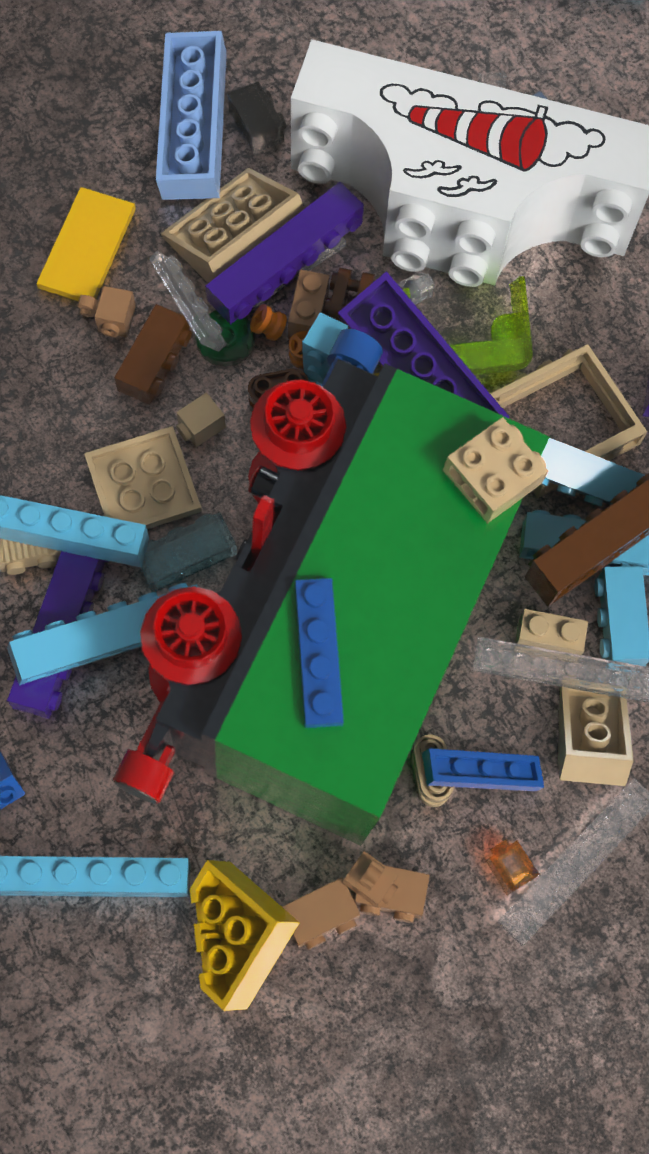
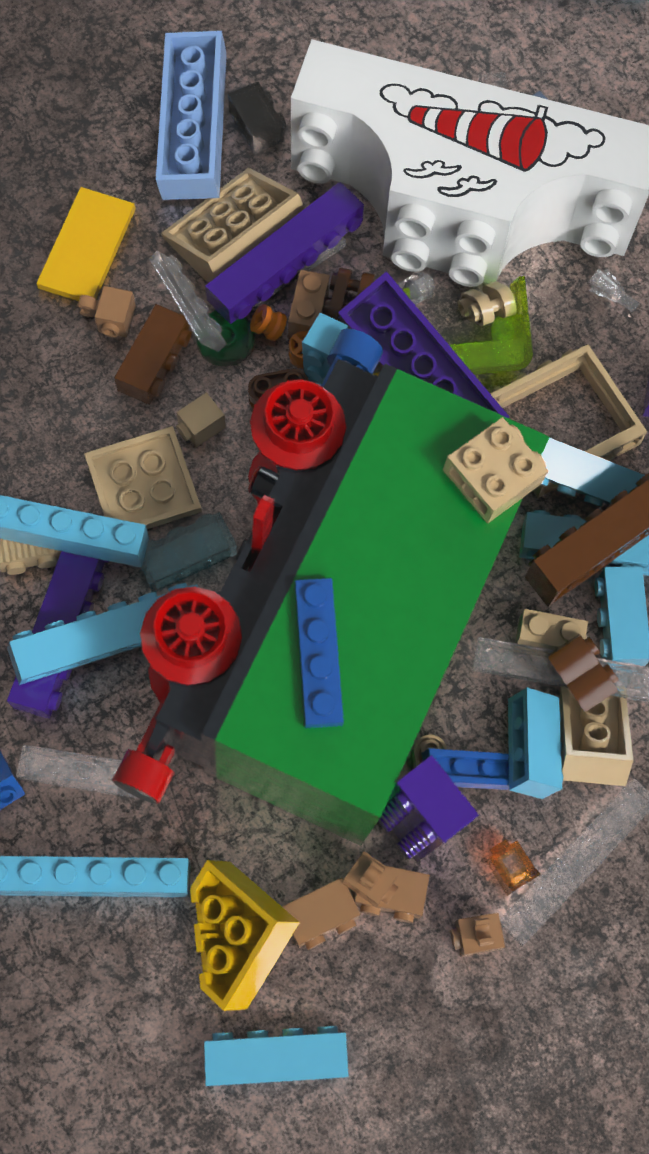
none -> clear plate [16,745,140,799]
none -> medium azure brick [204,1026,349,1086]
none -> dark purple brick [378,755,479,862]
none -> medium nougat brick [450,913,505,957]
none -> tan brick [458,281,517,326]
none -> medium azure brick [508,687,563,799]
none -> reddish brown brick [546,634,619,712]
none -> clear cone [588,267,640,313]

